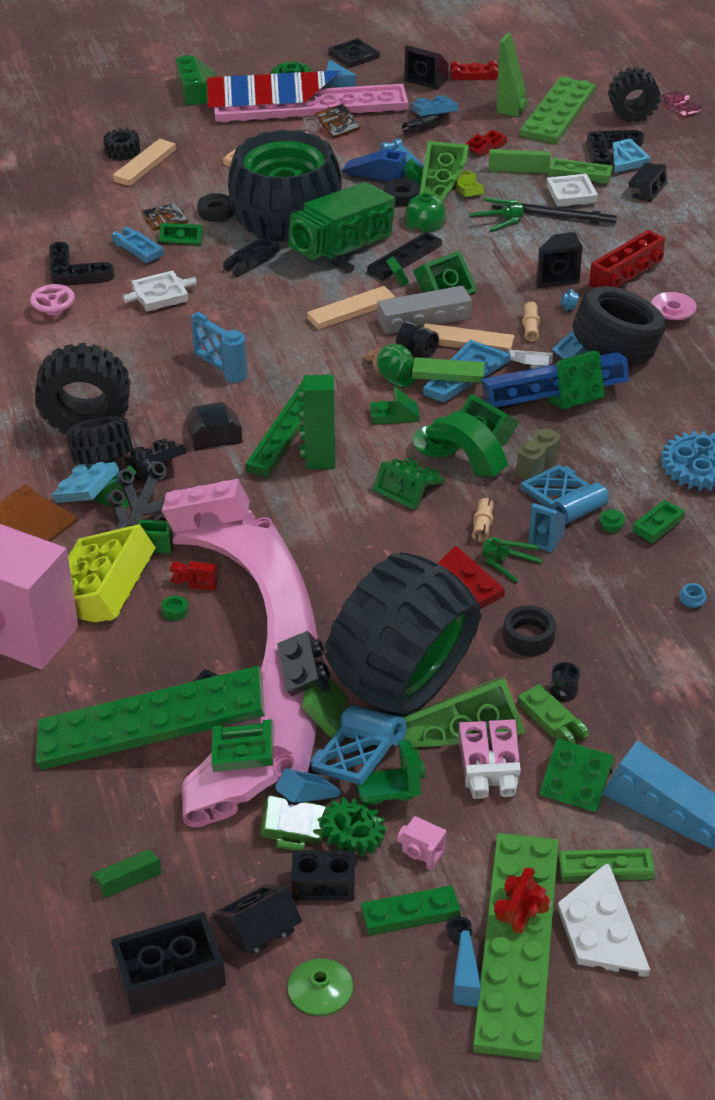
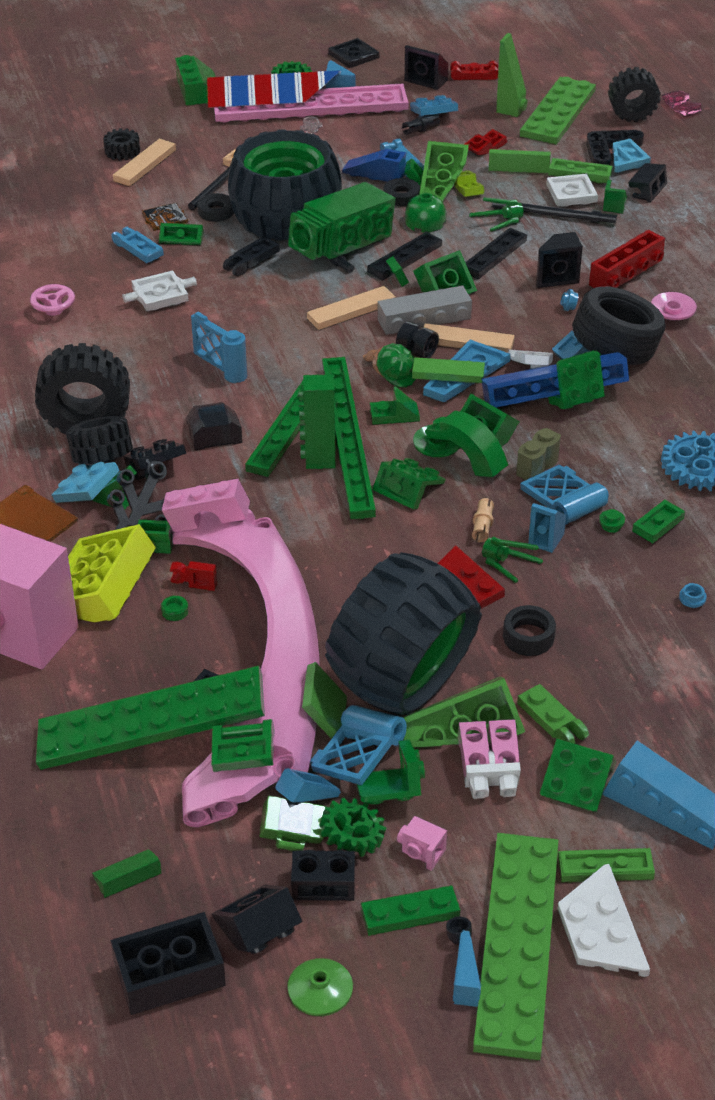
black beam [49,242,114,285] -> none
black bracket [277,631,331,696] -> none
piece [315,103,361,139] -> none
red hips [493,867,551,933] -> none
light nougat pin [522,302,540,342] -> none
black wheel [550,662,580,702] -> none
none -> black bar [188,167,230,210]
none -> green plate [322,357,376,519]
none -> black tile [465,228,527,279]
none -> green panel [603,180,627,214]

